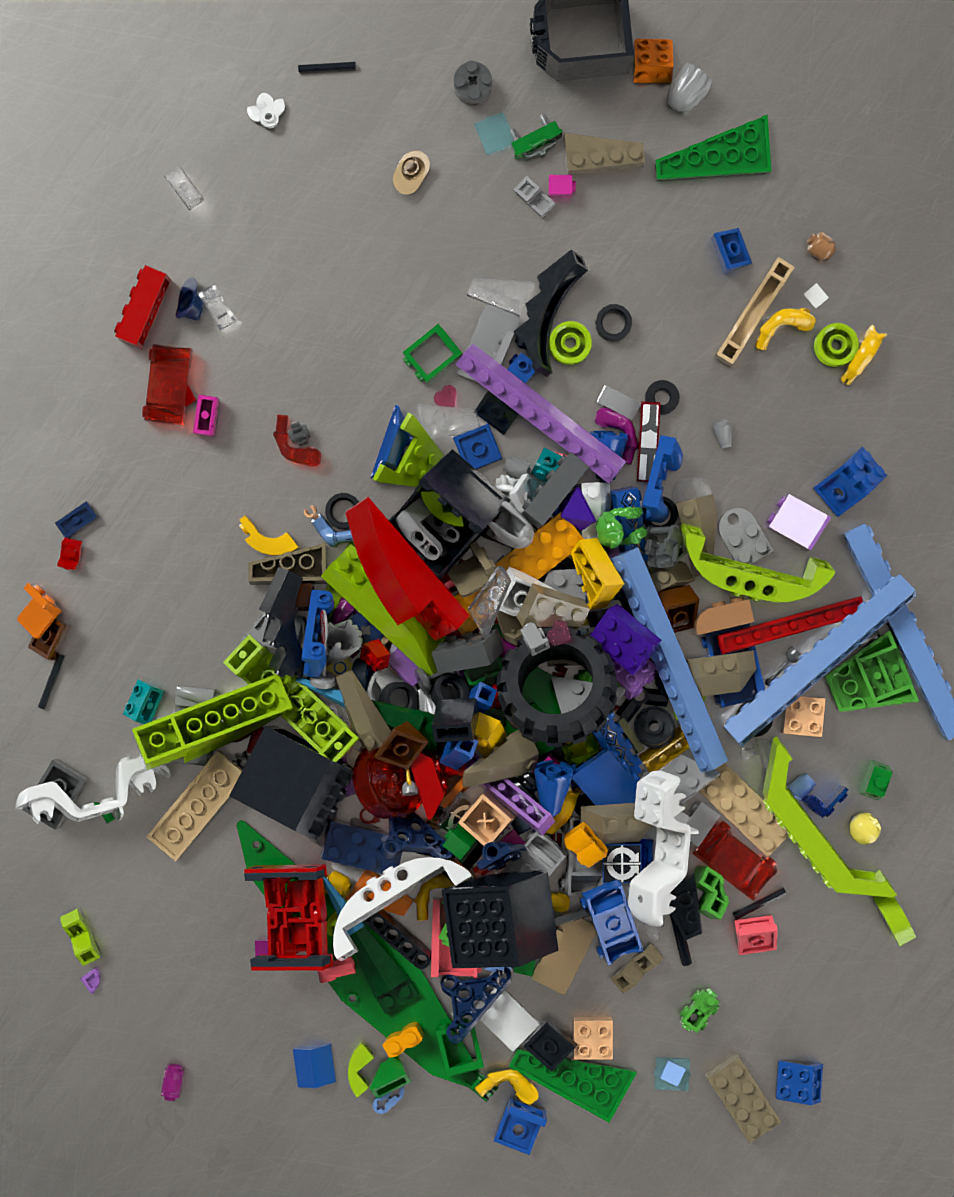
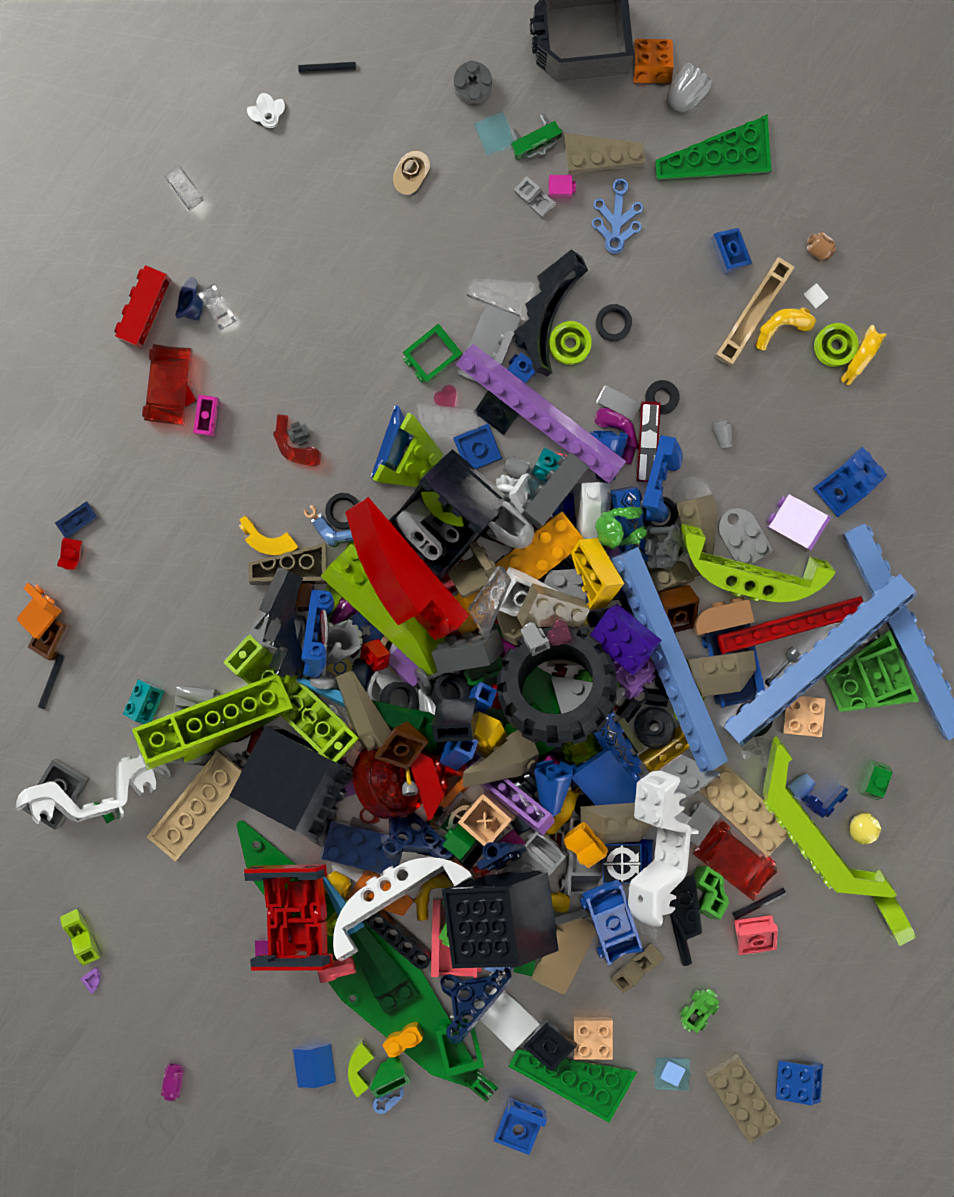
yellow piece [475,1069,539,1105] -> none
dark purple slope [561,487,596,531] -> none
none -> medium blue plant [592,178,643,254]

